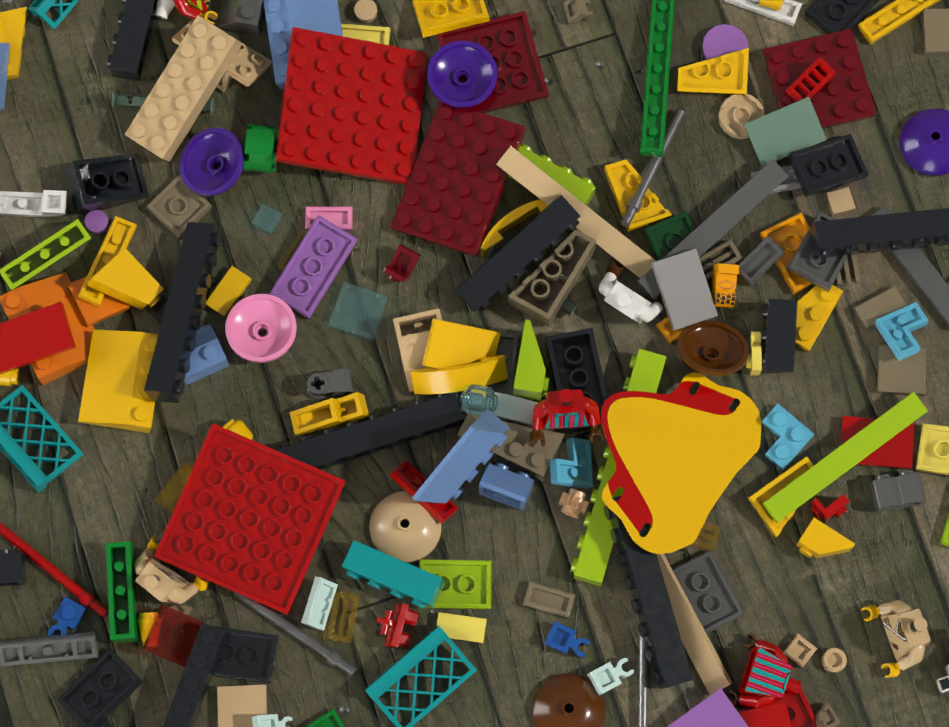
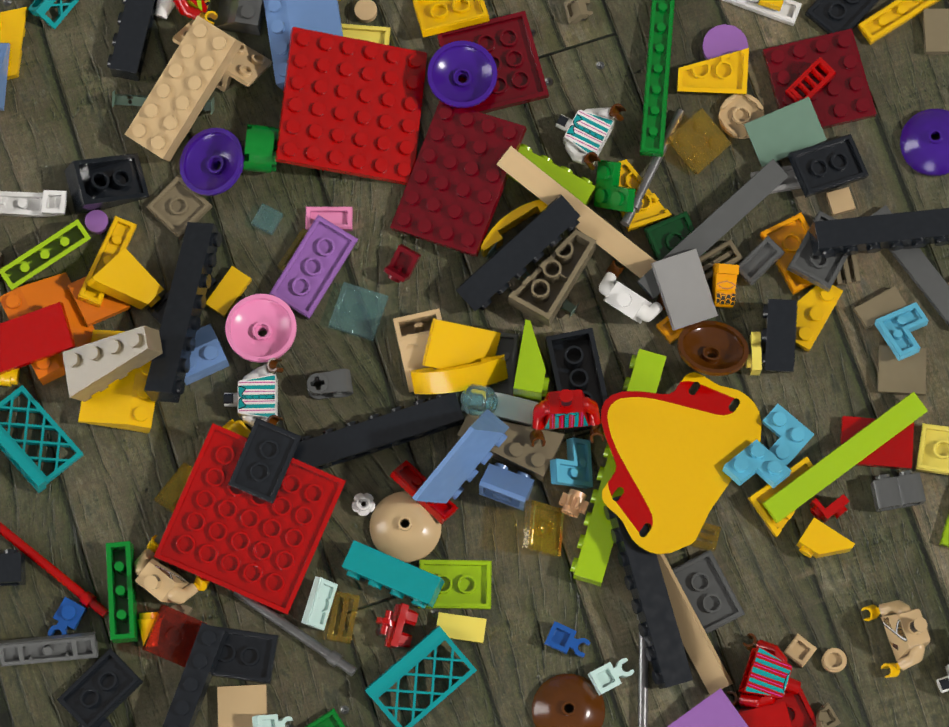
yellow slope [289,392,369,435] -> none
dark tan tile [522,581,576,619] -> none
none -> wedge [62,325,163,402]
none -> torso [224,358,284,427]
none -> black tile [228,418,302,503]
none -> white plate [352,493,375,516]
none -> clear yellow plate [522,500,564,557]
none -> torso [555,103,626,170]
none -> green plate [594,160,635,212]
none -> clear yellow plate [667,108,732,174]
none -> medium azure plate [722,439,791,489]

